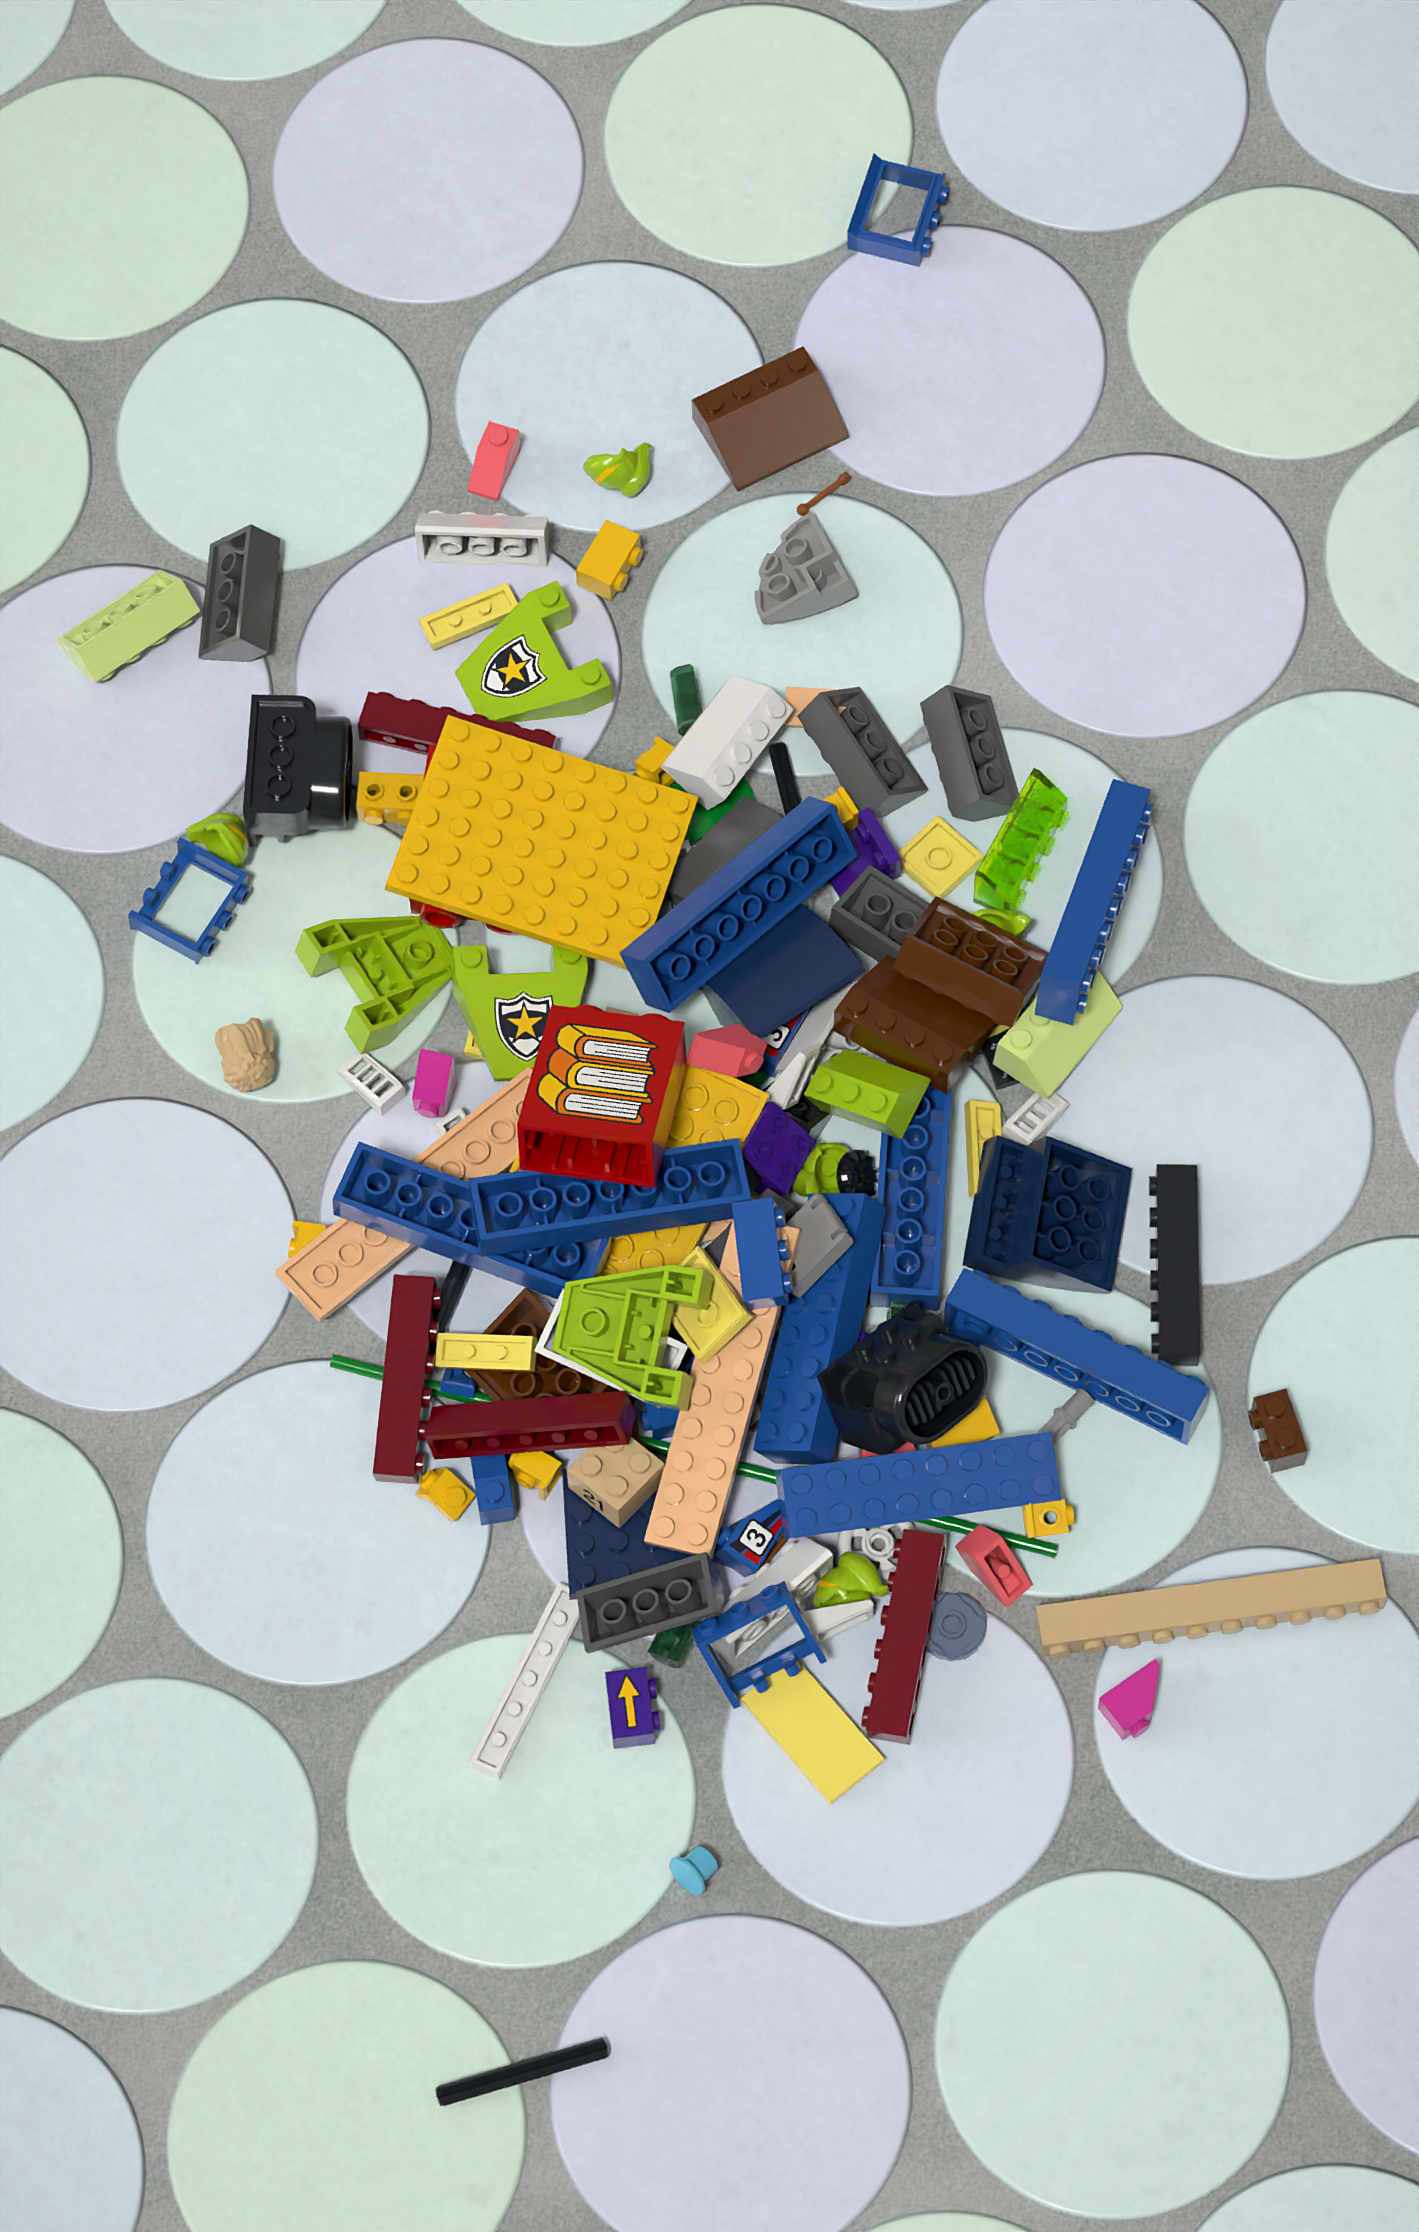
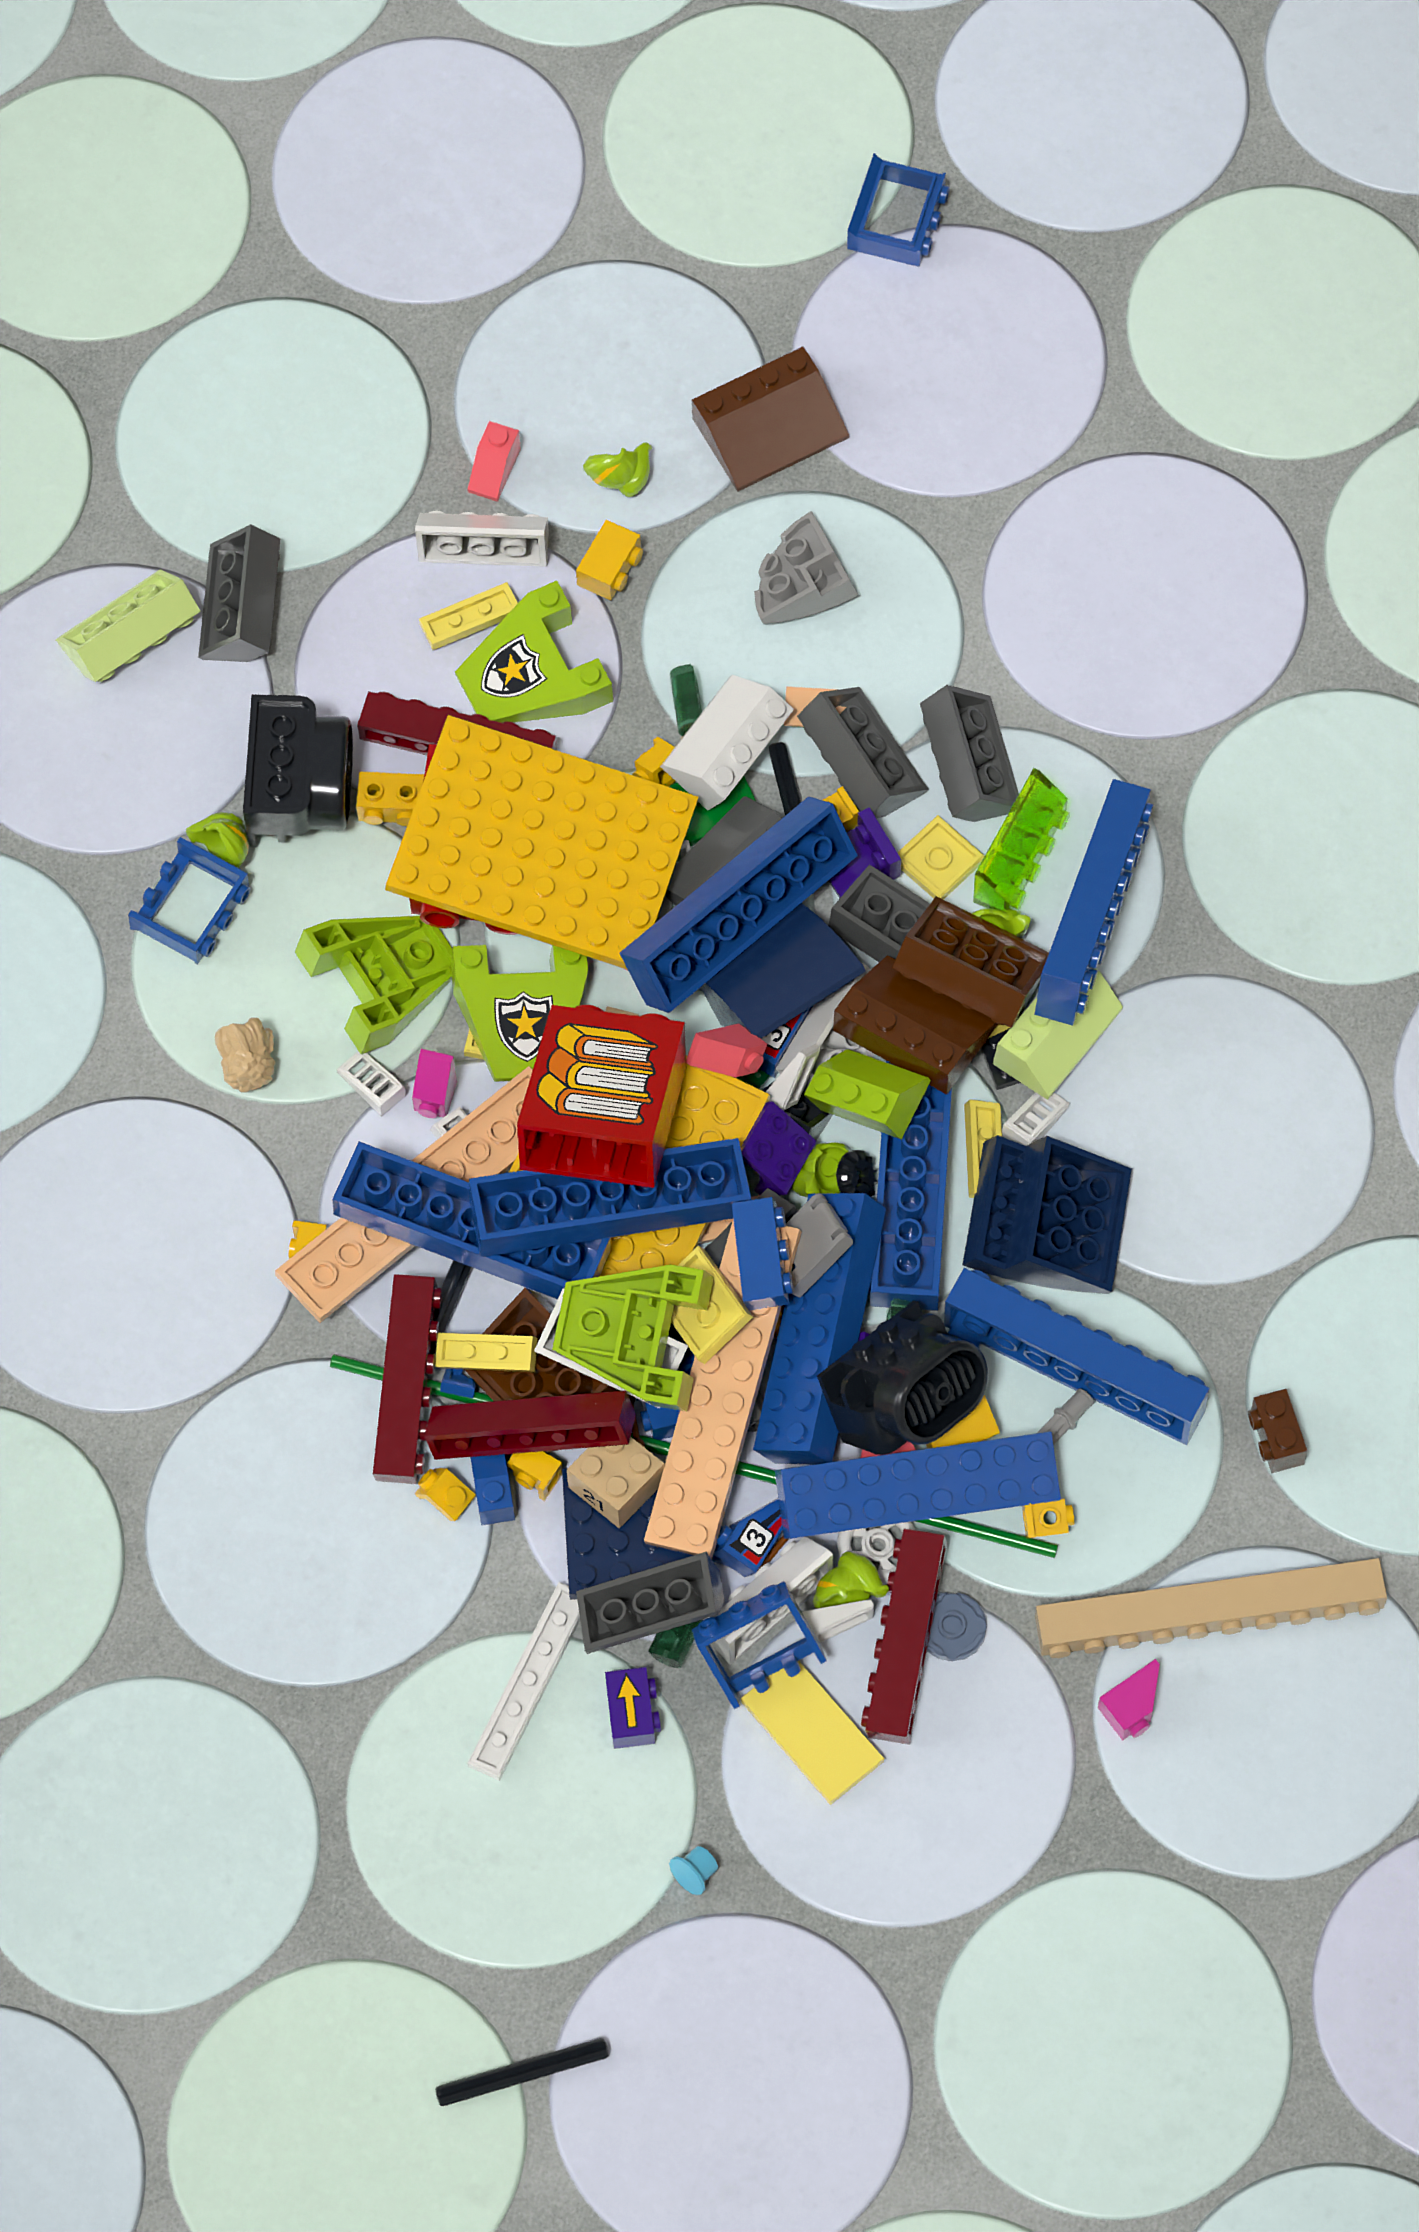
dark orange hinge [796,472,851,516] -> none
coral slope [955,1524,1032,1607] -> none
black brick [1148,1164,1200,1366] -> none

